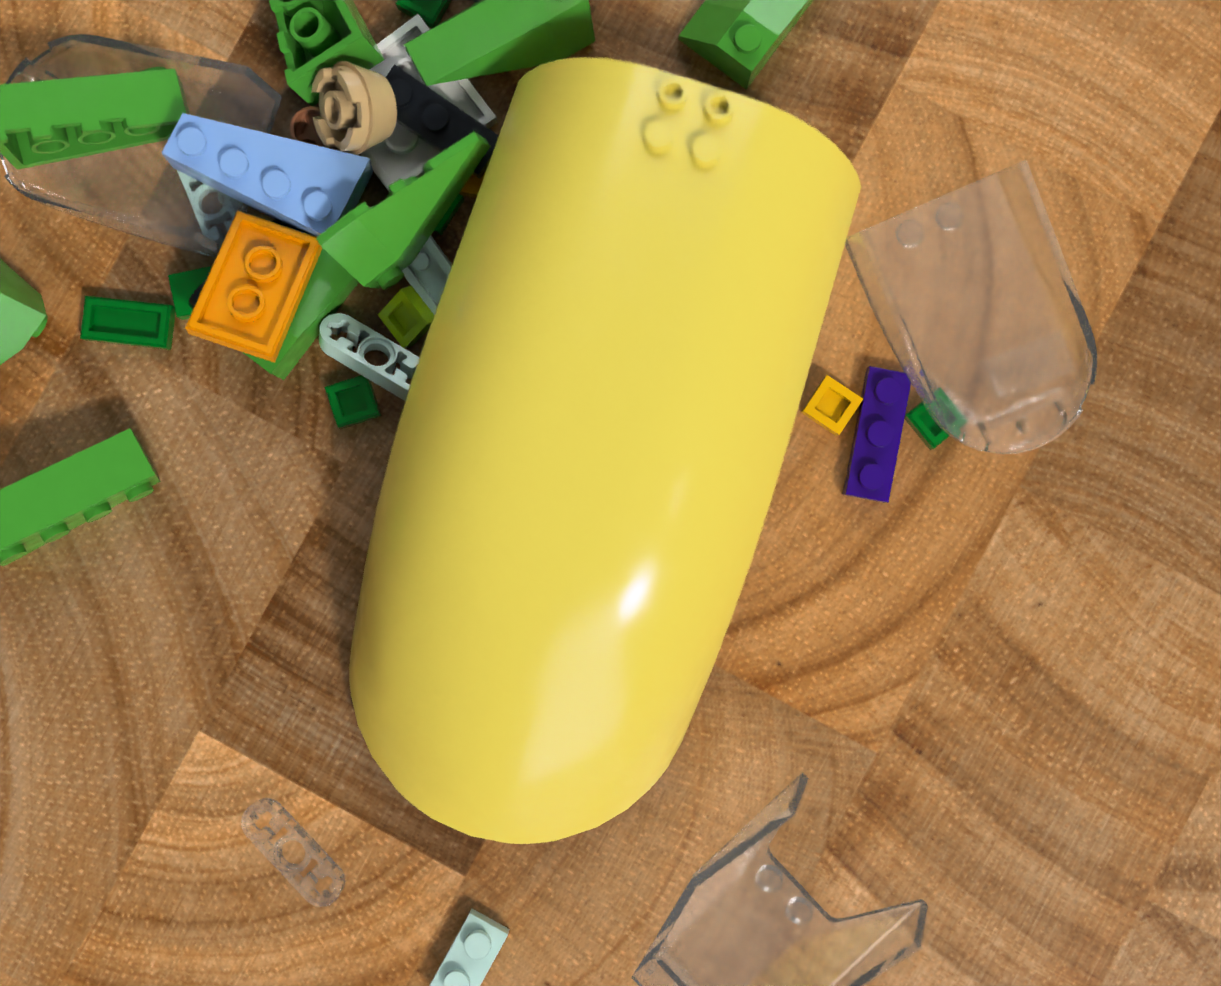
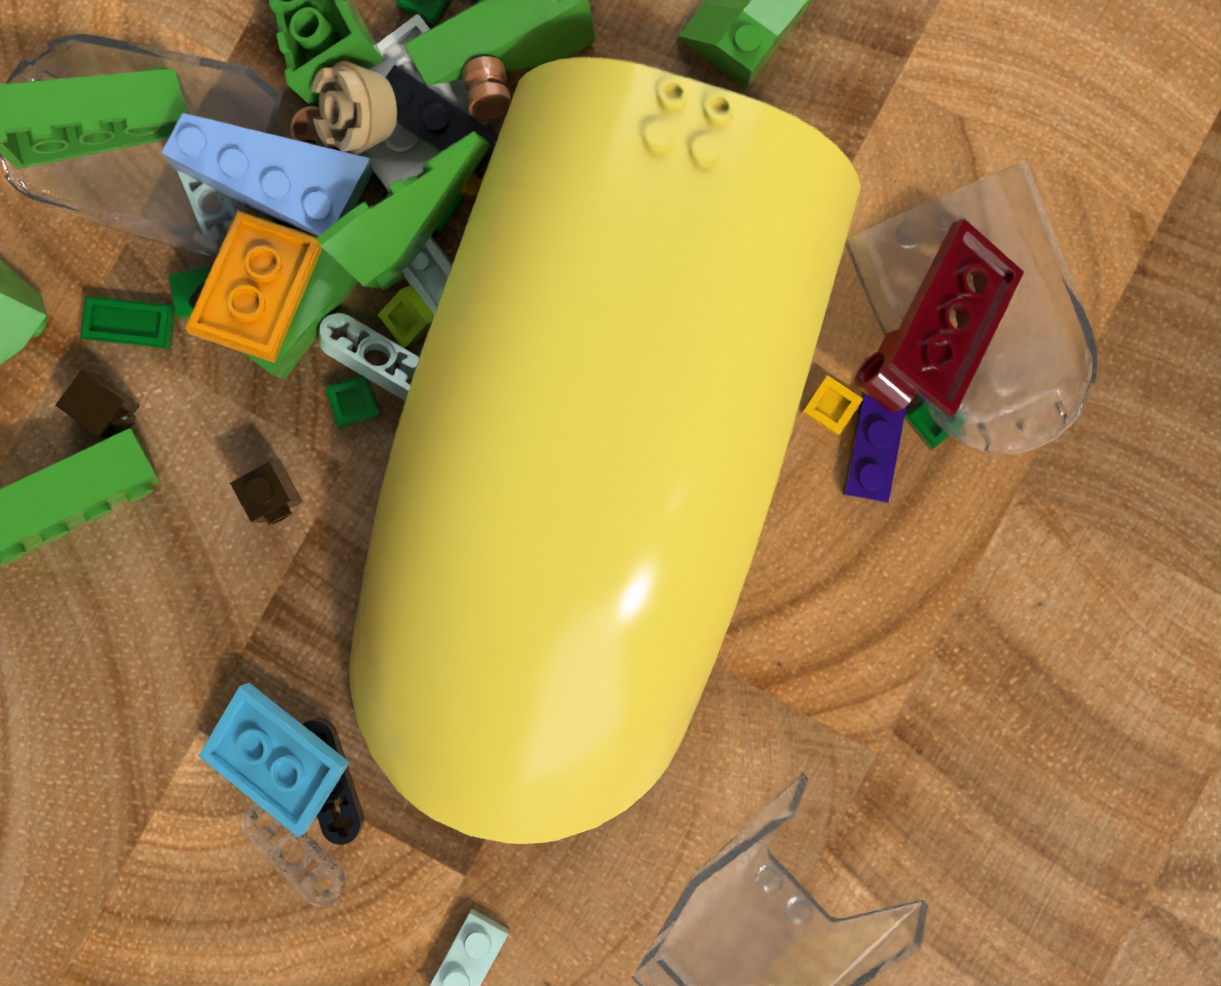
none -> dark brown brick [55,369,140,438]
none -> medium azure plate [199,683,350,837]
none -> dark brown brick [230,461,303,526]
none -> black beam [302,718,364,845]
none -> nougat wheel [461,56,512,121]
none -> dark red hinge [855,218,1024,417]

